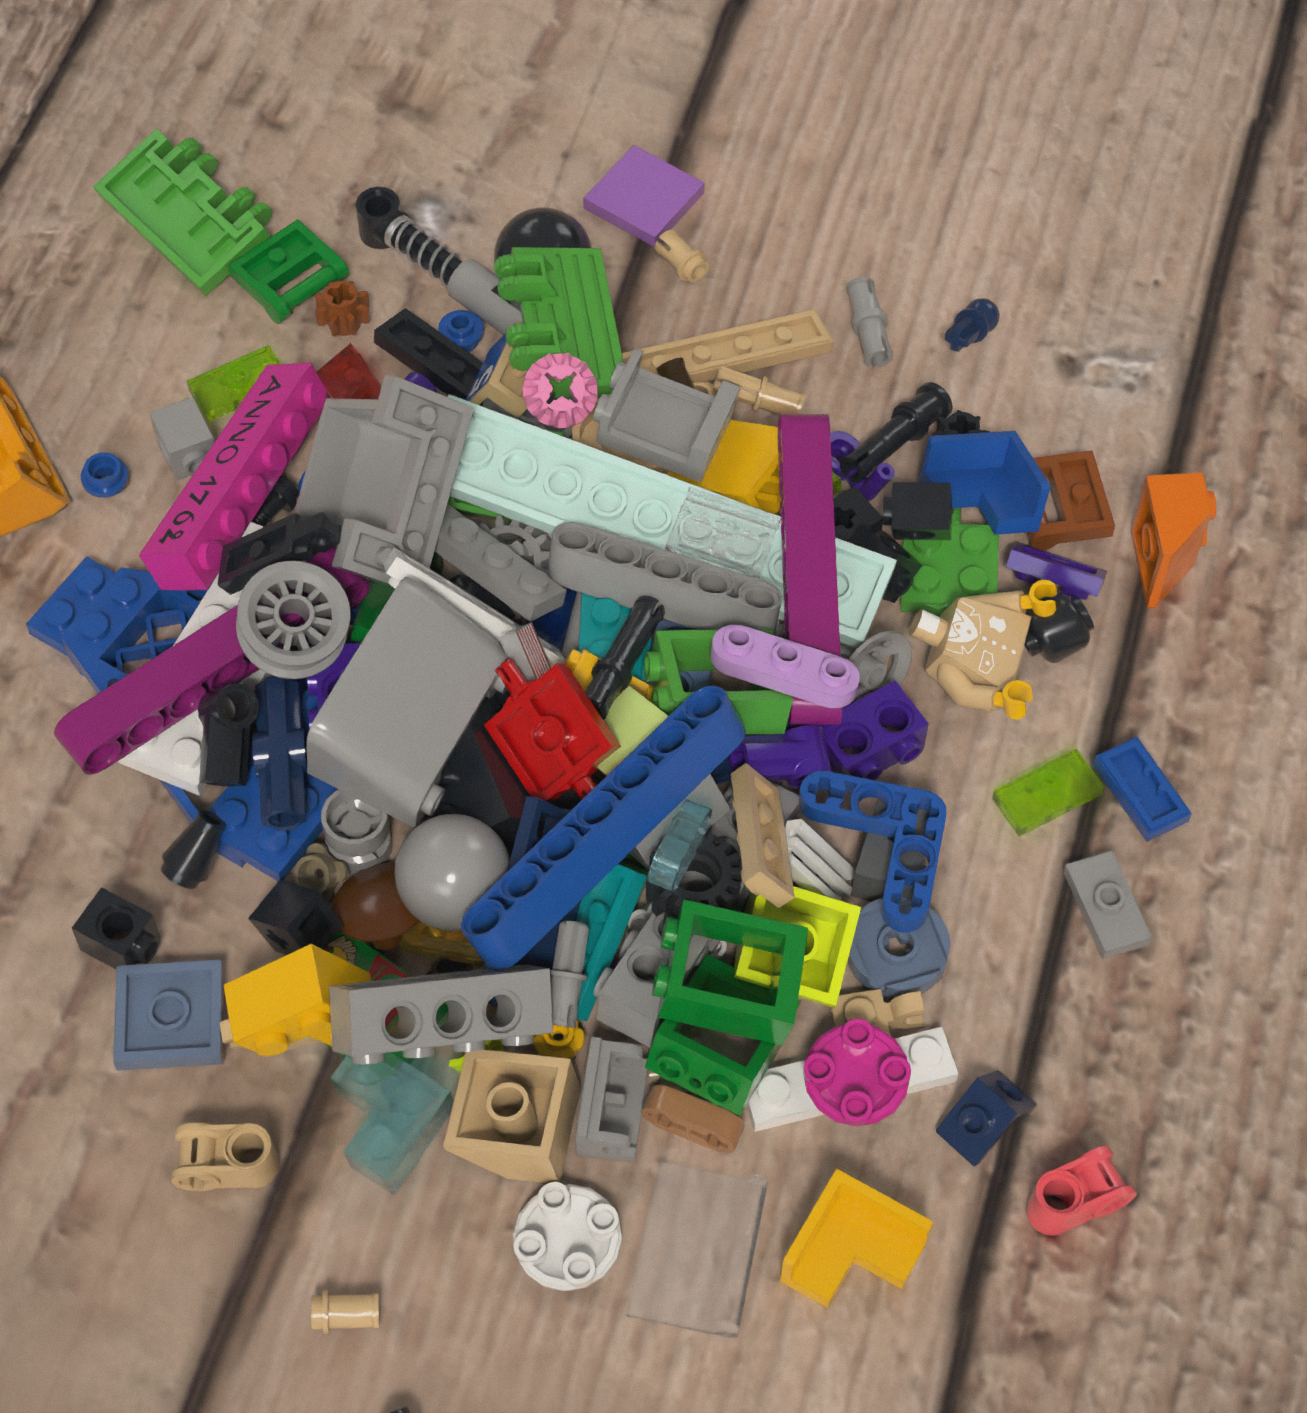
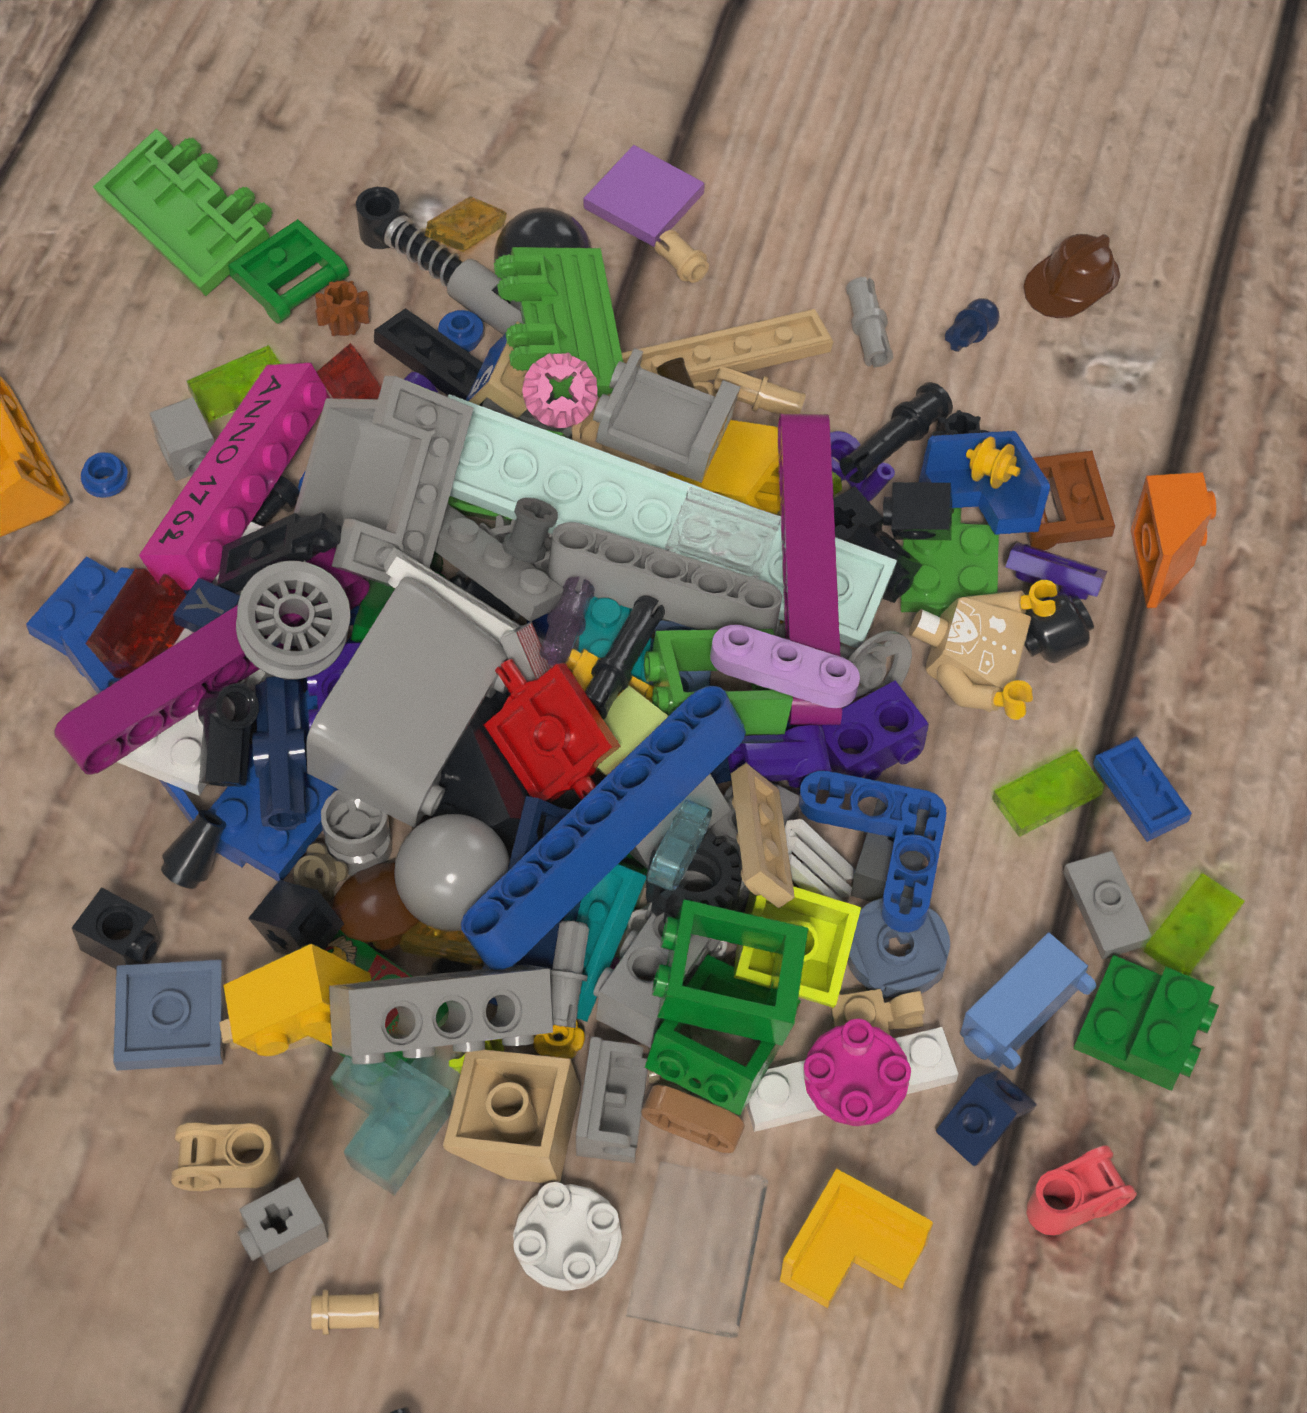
none -> clear red hinge [85,568,186,679]
none -> dark blue tile [173,578,240,632]
none -> light grey brick [237,1177,328,1273]
none -> clear yellow plate [425,196,507,252]
none -> dark grey bush [502,498,558,563]
none -> clear purple axle [540,577,595,666]
none -> medium blue brick [960,932,1096,1070]
none -> yellow wheel [966,436,1021,489]
none -> reddish brown piece [1023,234,1120,318]
none -> green plate [1074,955,1219,1091]
none -> clear neon green plate [1143,873,1245,976]

